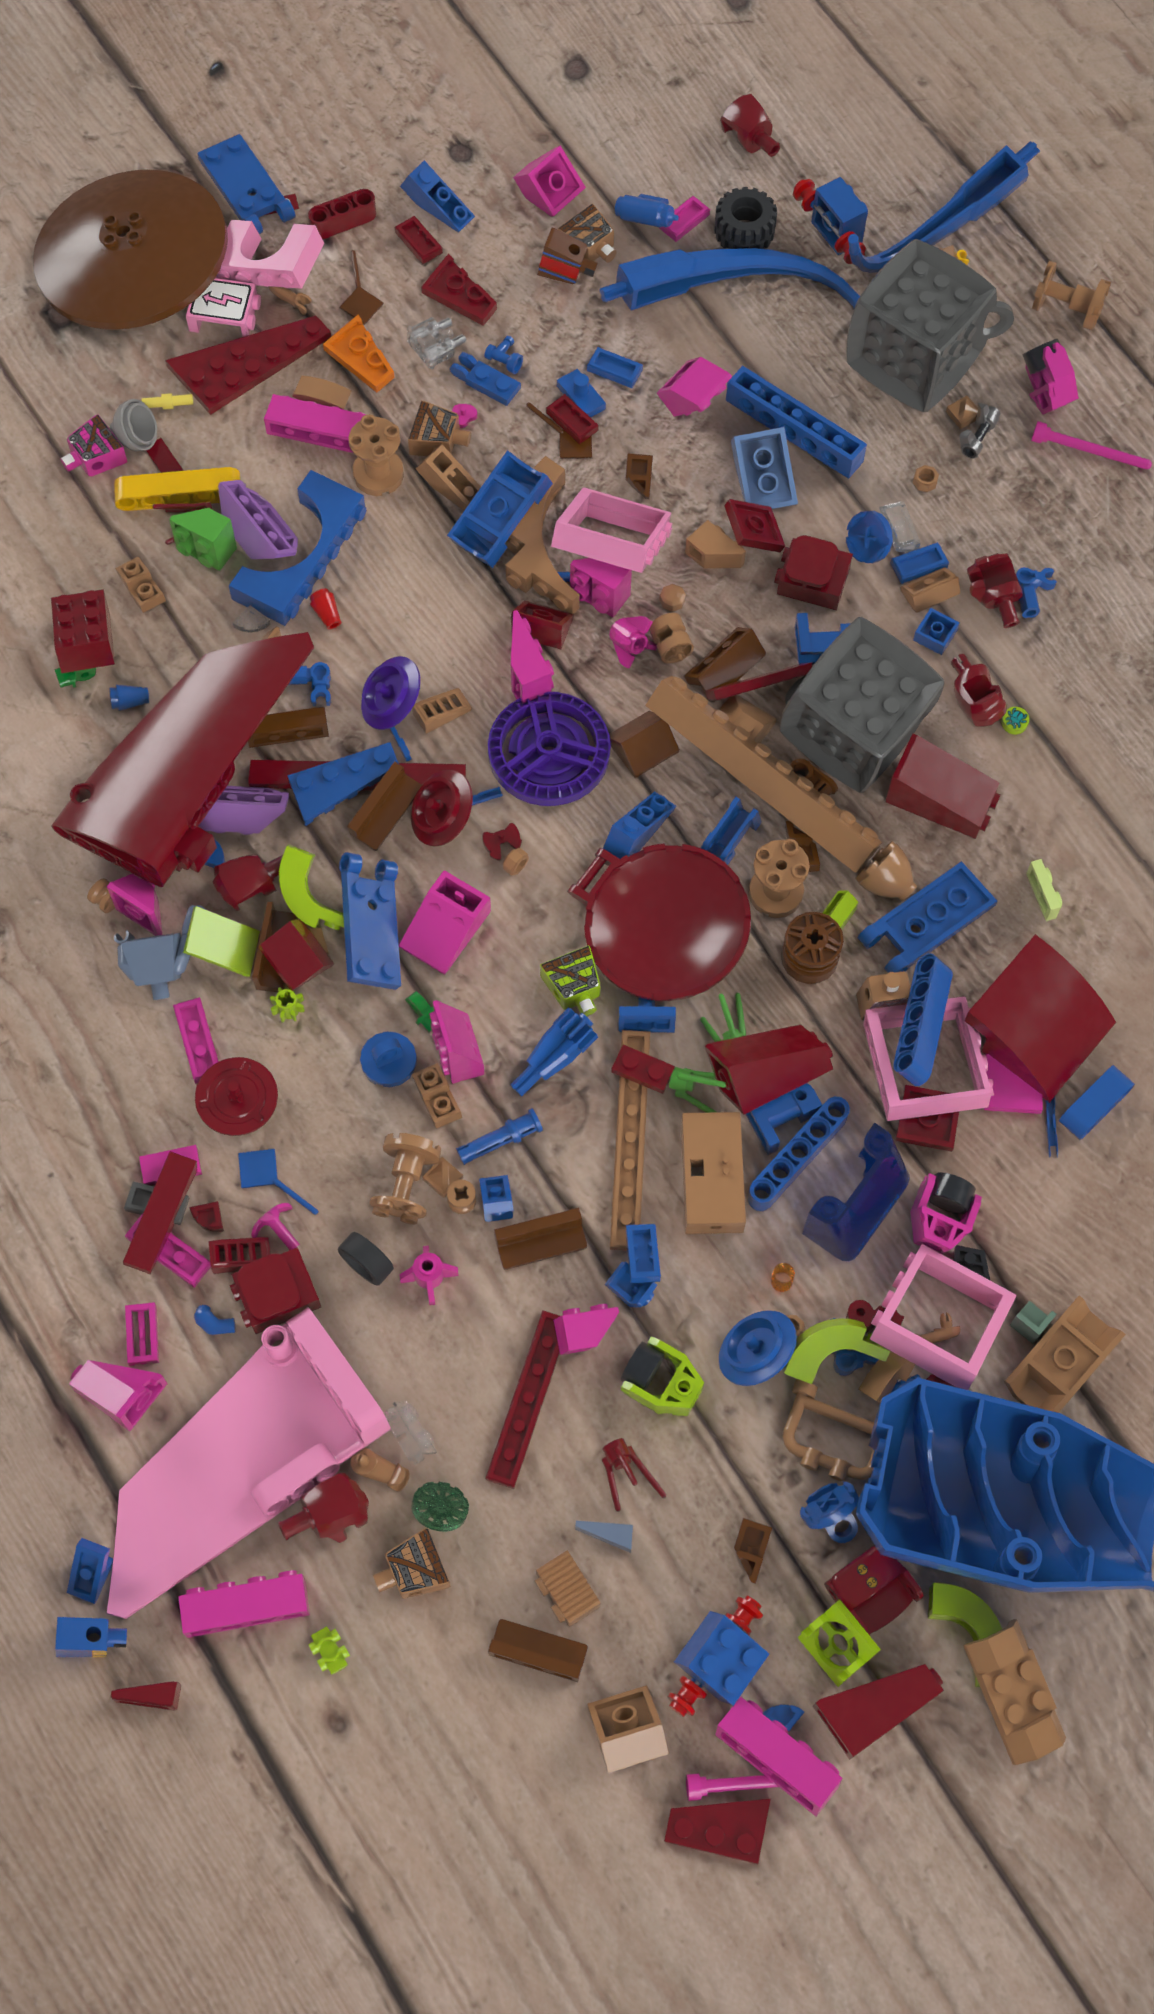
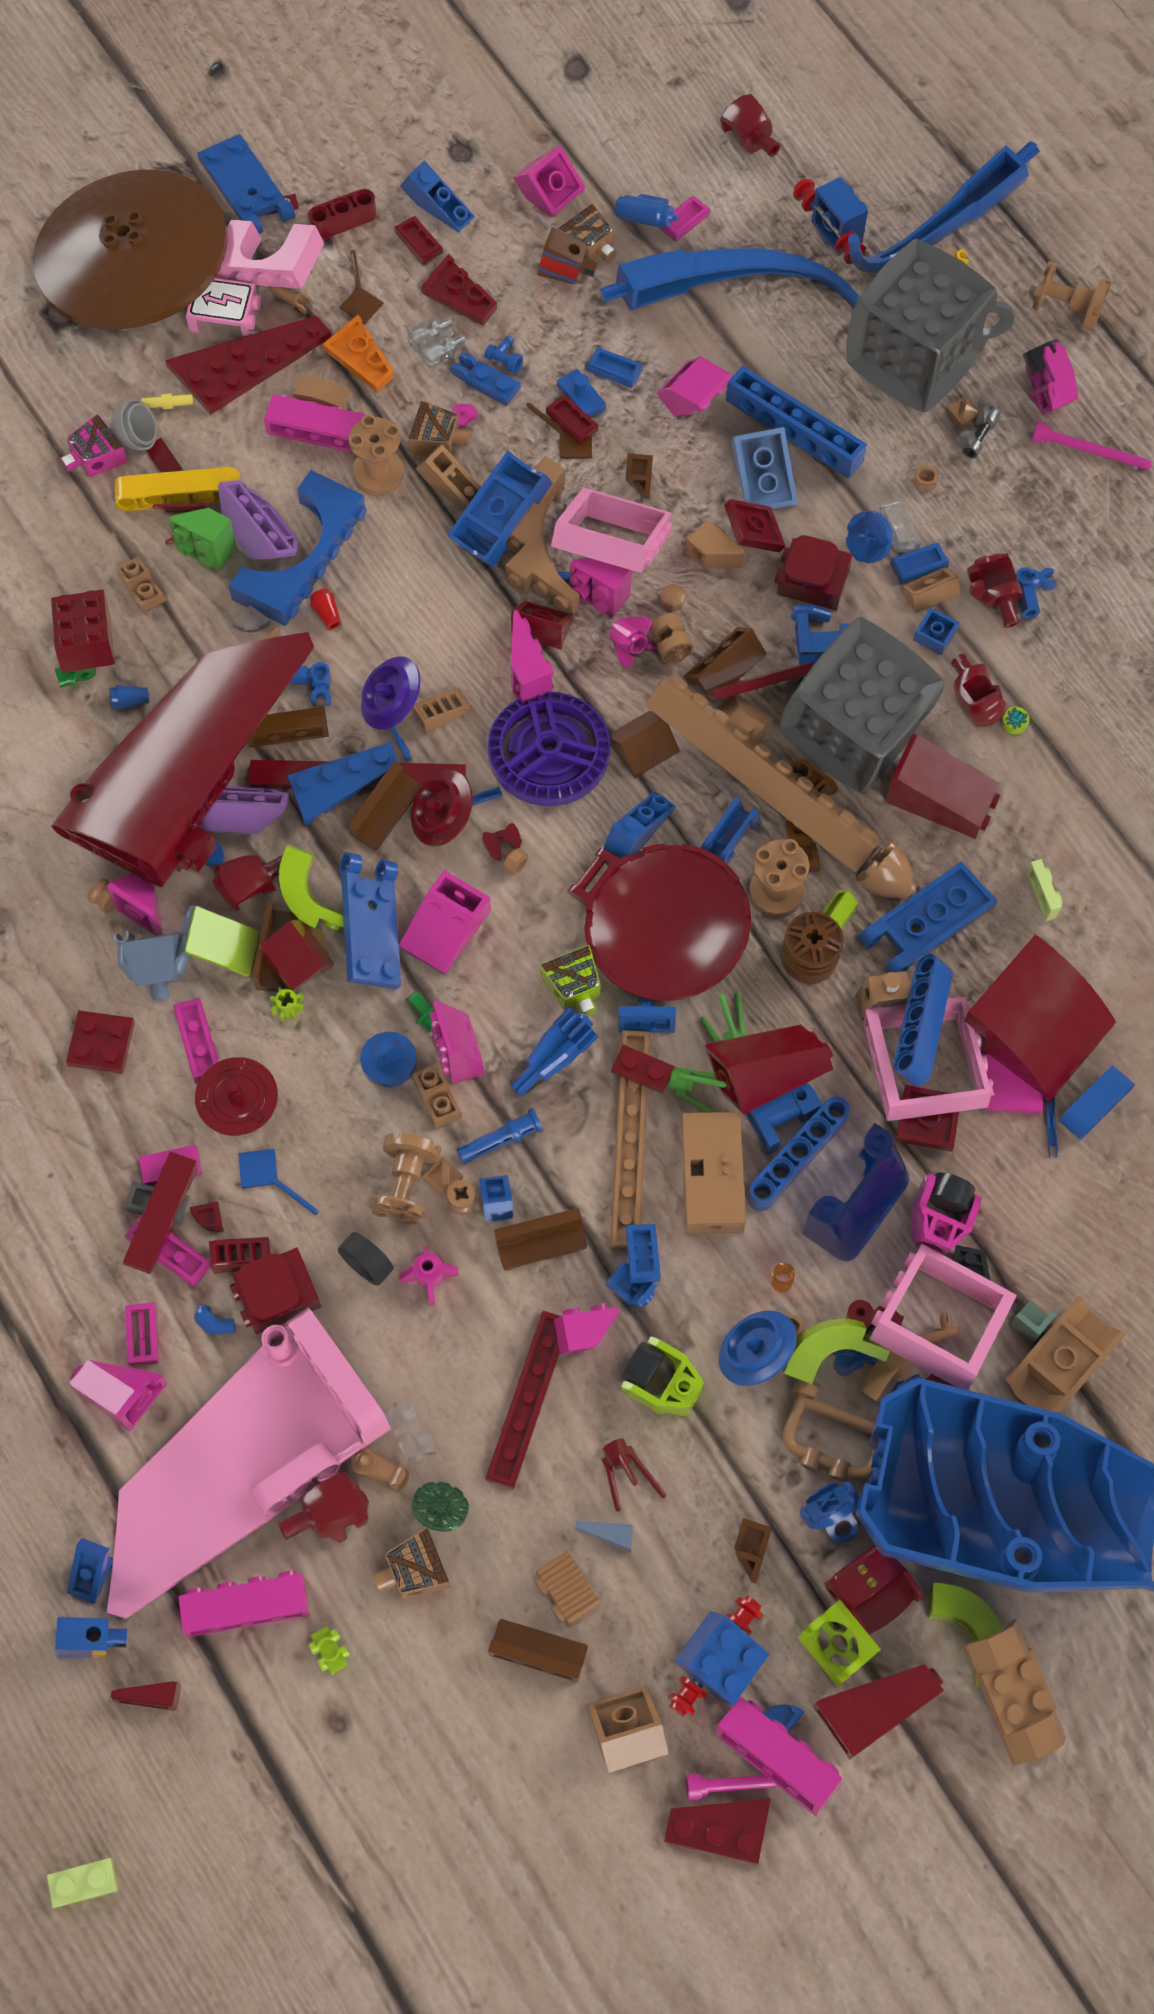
dark pink plant [251,1203,300,1250] -> none
black tyre [714,187,777,249] -> none
none -> yellowish green plate [47,1858,118,1909]
none -> dark red plate [66,1010,135,1074]
none -> blue arm [791,604,832,623]

